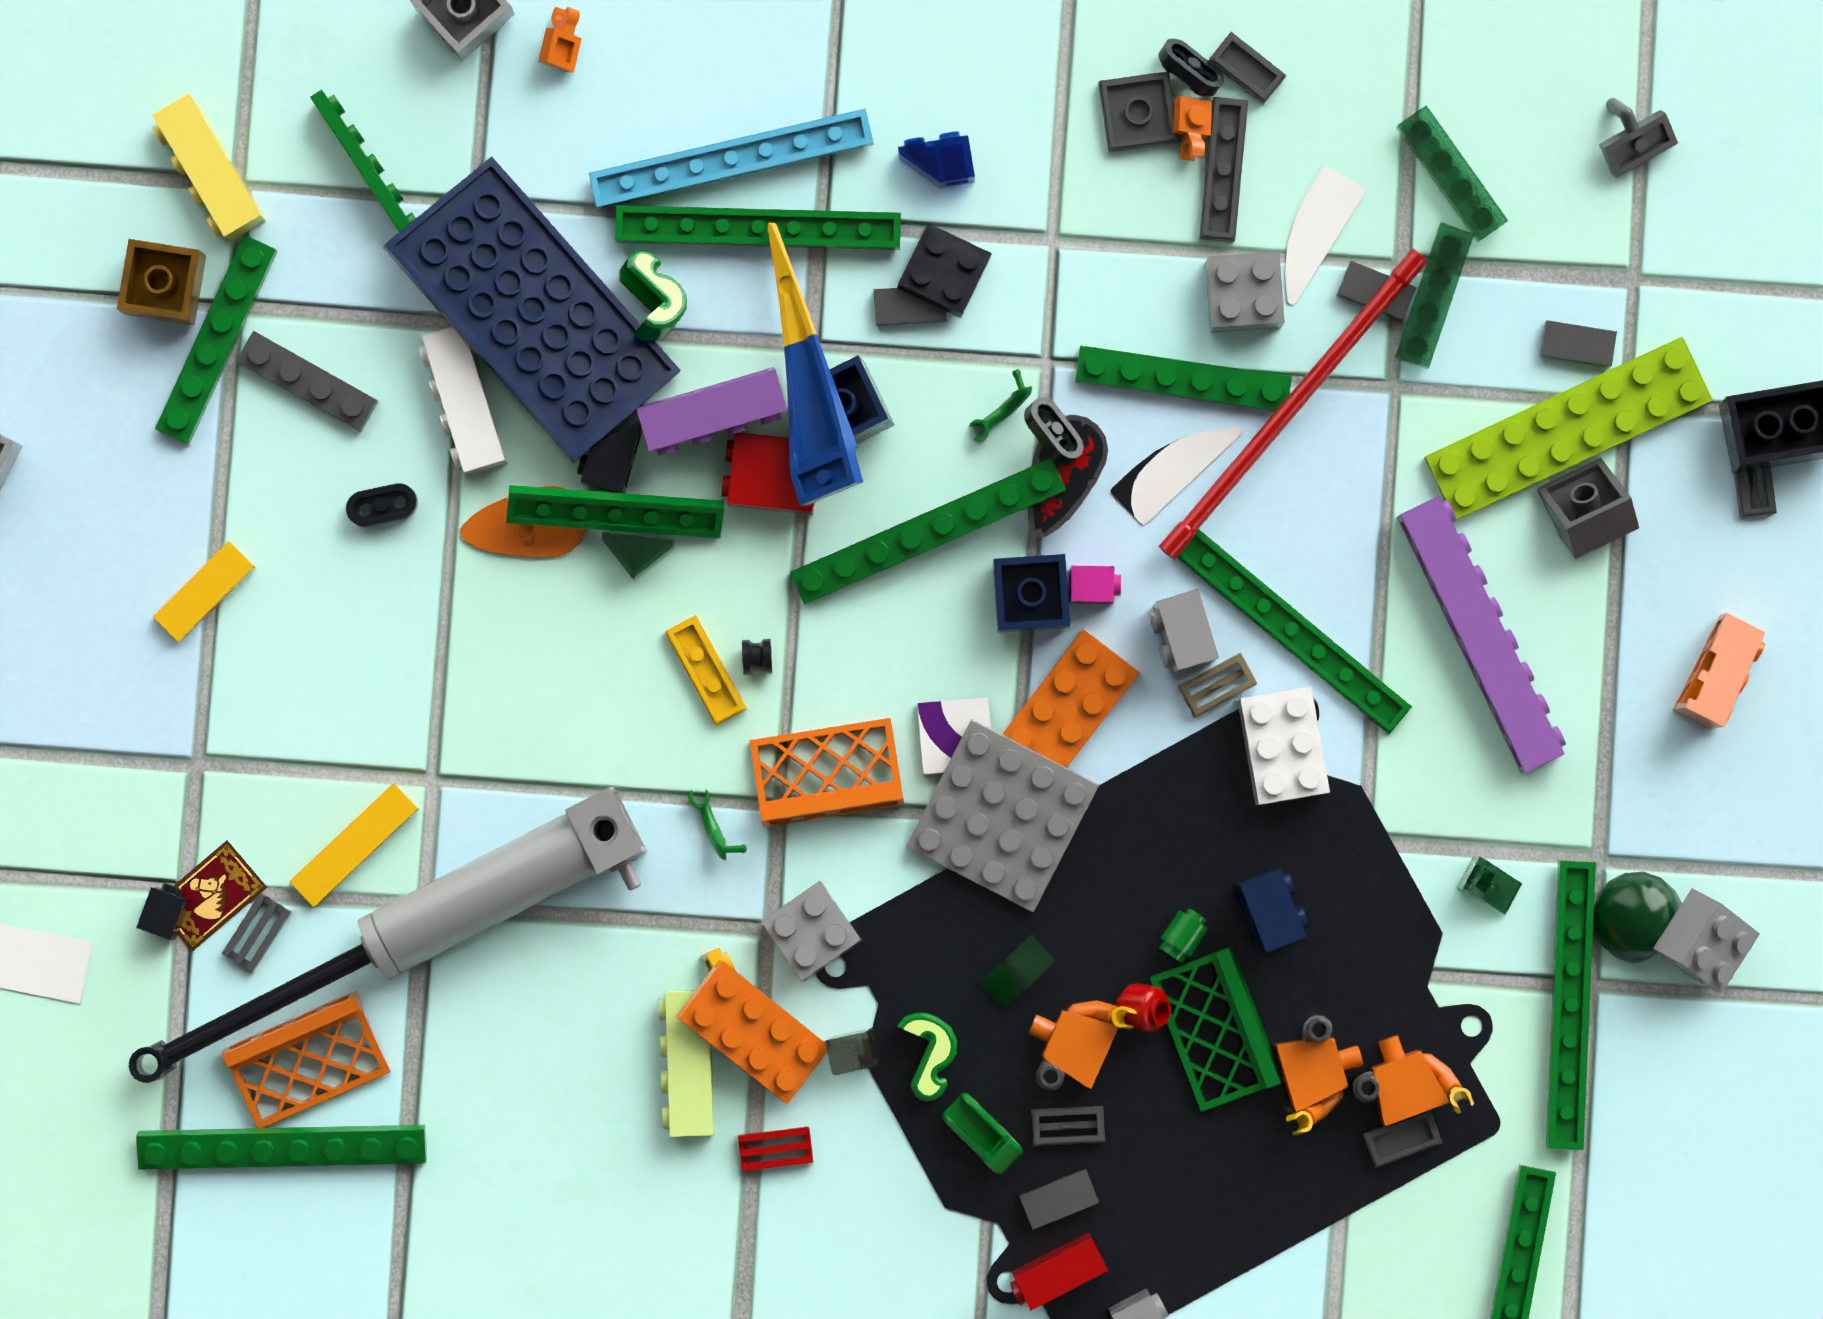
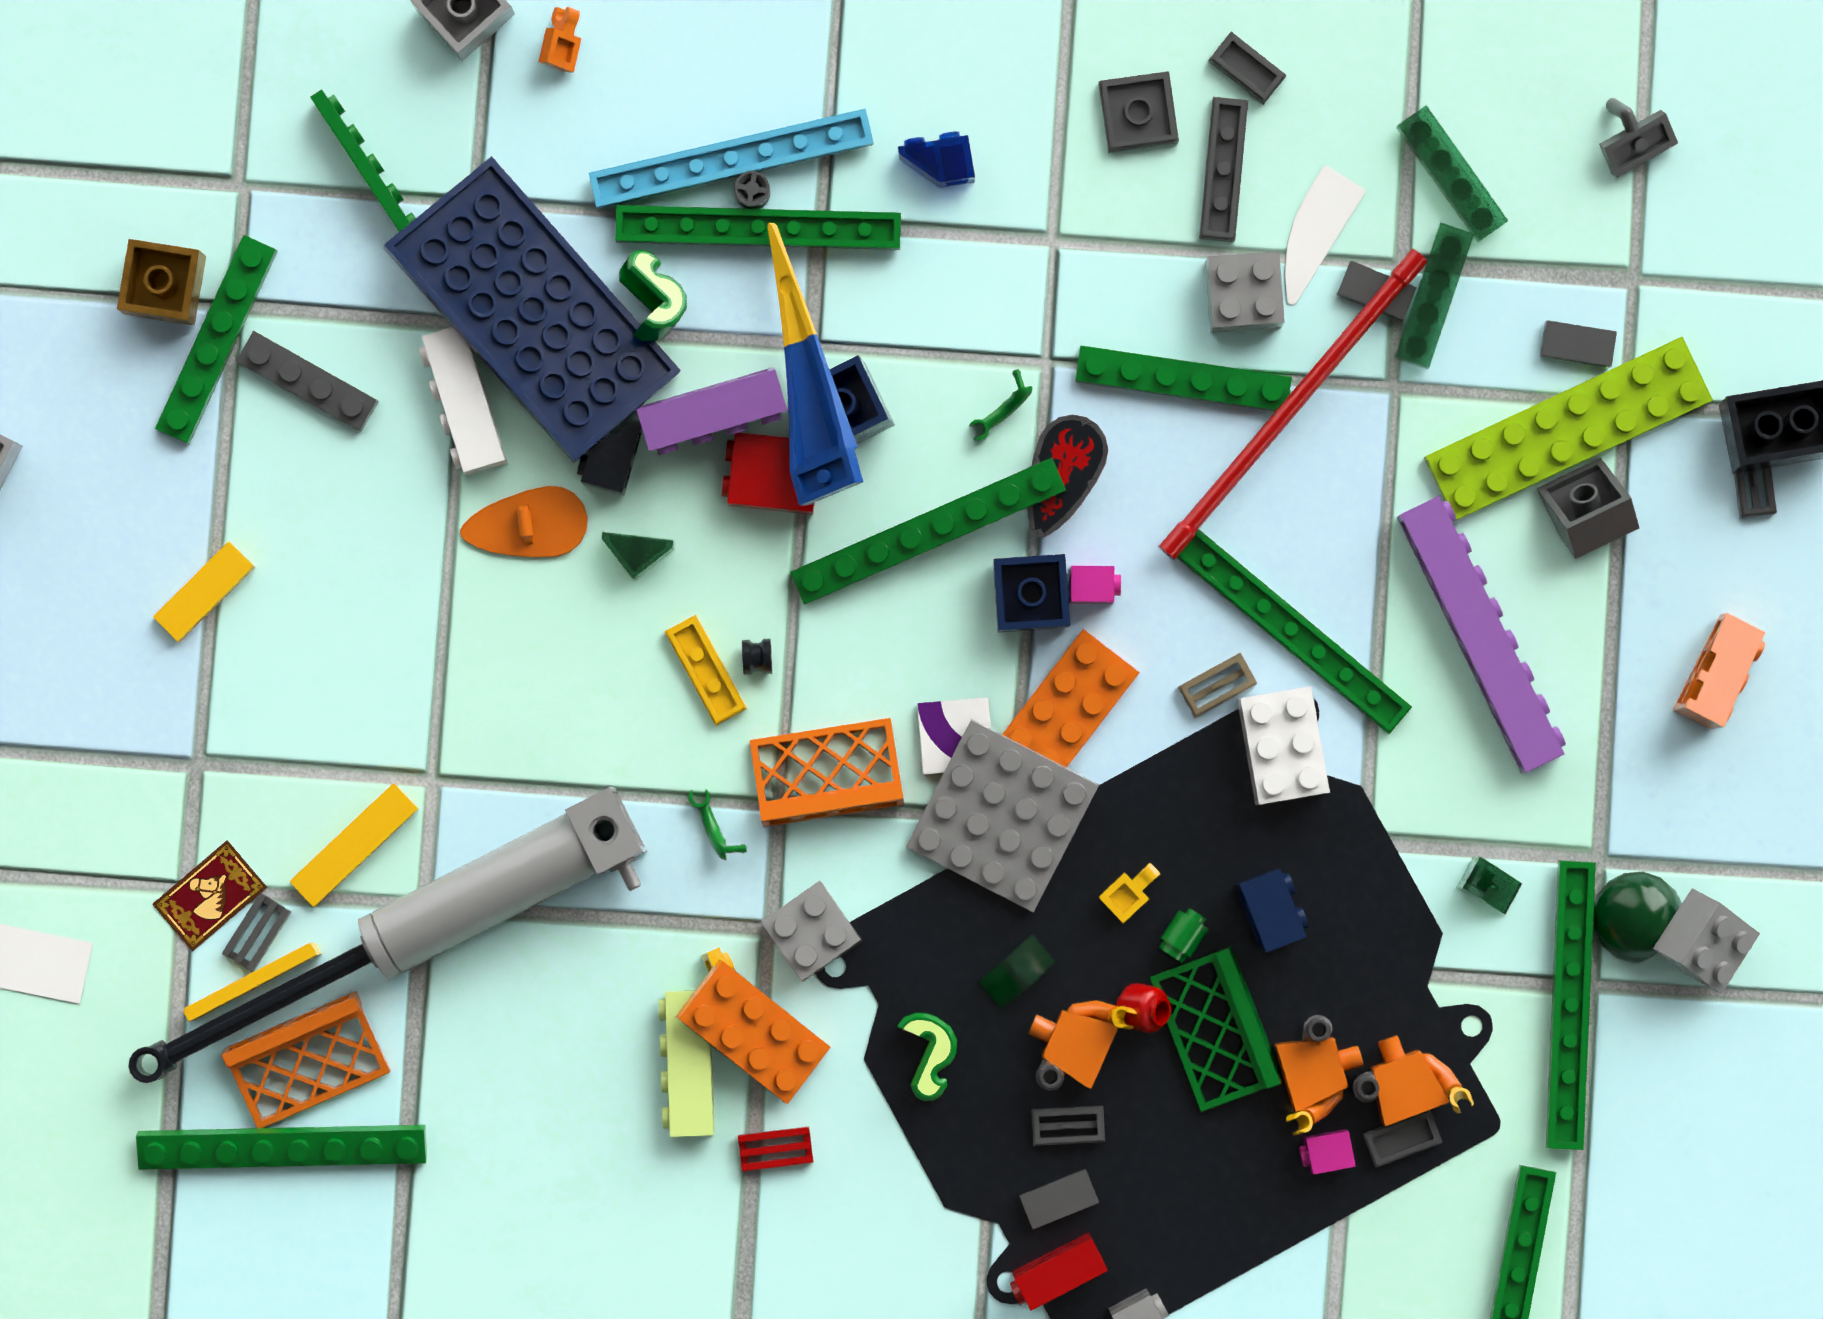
black brick [136,883,191,940] -> none
light yellow brick [152,93,266,242] -> none
black plate [346,483,418,527] -> none
green plate [506,485,724,538] -> none
clear smoke panel [825,1028,879,1075] -> none
dark grey tile [874,288,947,326] -> none
black plate [897,223,992,318] -> none
green animal [942,1093,1023,1174] -> none
black plate [1024,398,1084,465] -> none
white sticker [1111,426,1242,525] -> none
light grey brick [1149,589,1219,674] -> none
black plate [1158,38,1224,96] -> none
orange plate [1172,96,1212,161] -> none
none -> yellow tile [183,942,322,1022]
none -> dark grey wheel [734,171,770,209]
none -> yellow plate [1099,863,1160,923]
none -> dark pink brick [1299,1129,1356,1175]

